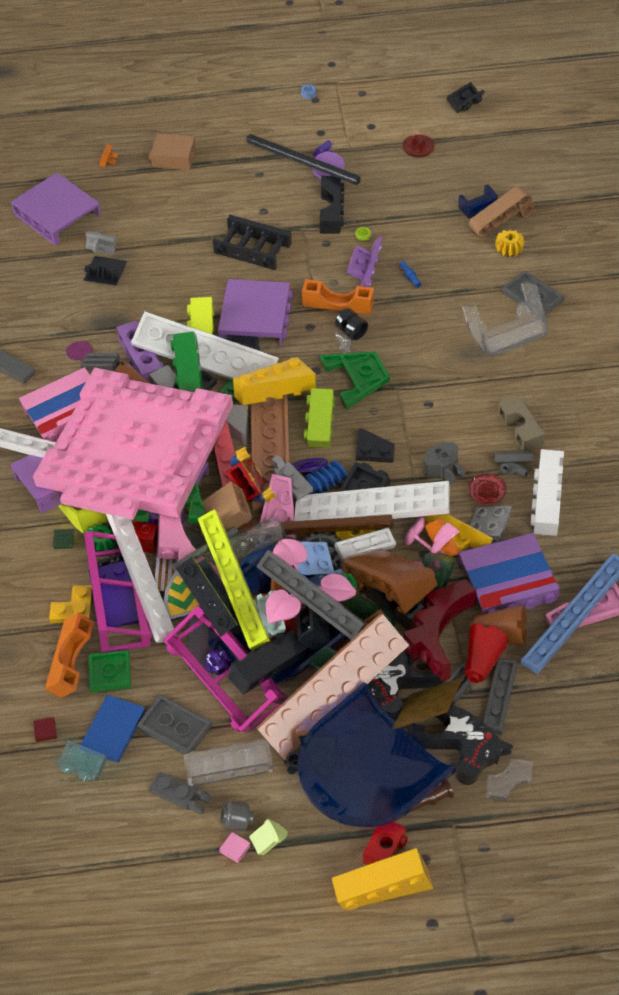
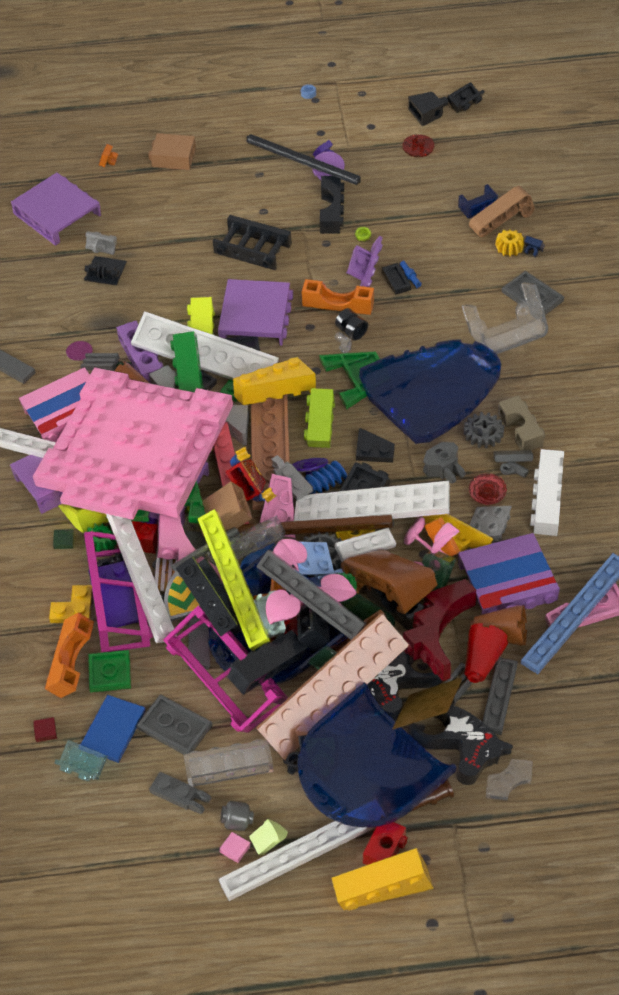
dark purple gear [204,649,231,675] -> none
none -> white plate [219,801,387,901]
none -> clear blue windscreen [359,339,501,444]
none -> black tile [382,263,411,295]
none -> black torso [408,92,448,126]
none -> dark grey gear [464,412,504,448]
none -> dark blue tile [524,236,545,258]

